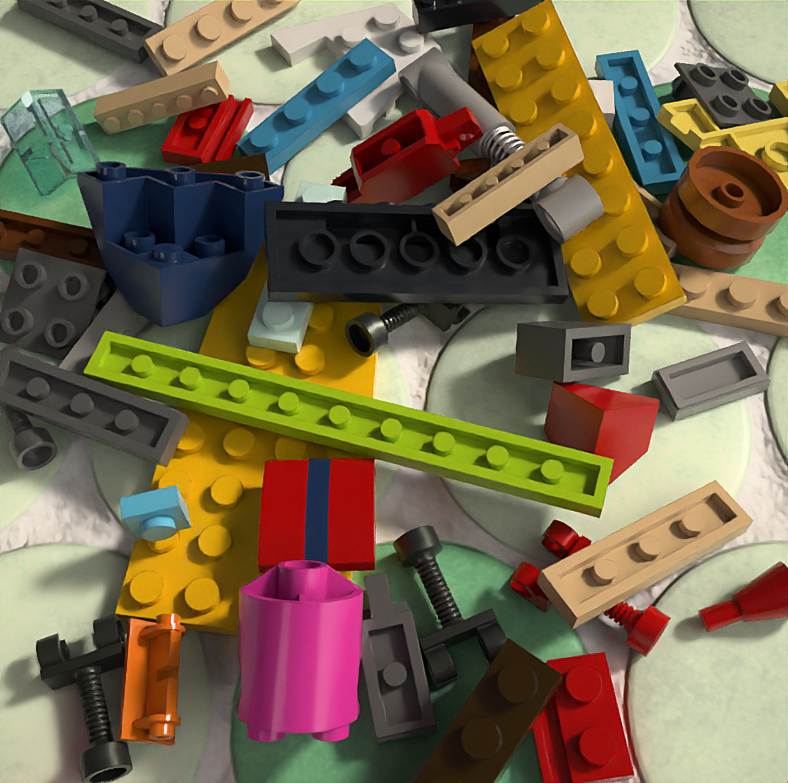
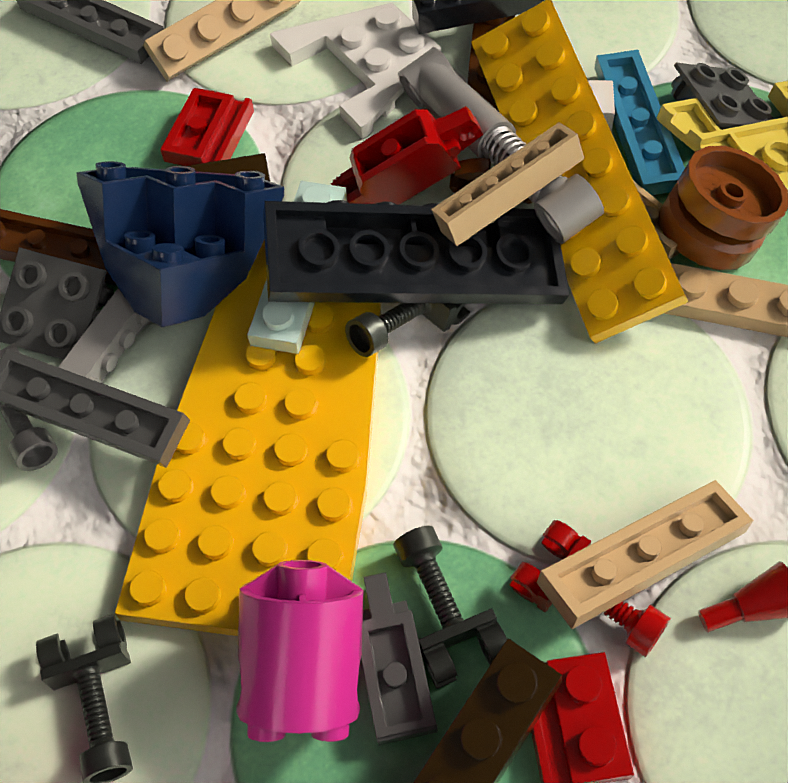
clear light blue panel [0,89,101,196] -> none
lime plate [83,330,614,518] -> none
tan piece [93,60,230,136] -> none
orange hinge [118,614,186,746] -> none
medium azure plate [119,485,191,541] -> none
dark azure plate [236,38,397,175] -> none
red slope [258,458,376,573] -> none
dark grey slope [515,321,631,383] -> none
red slope [543,381,660,486] -> none
light grey tile [651,341,771,421] -> none

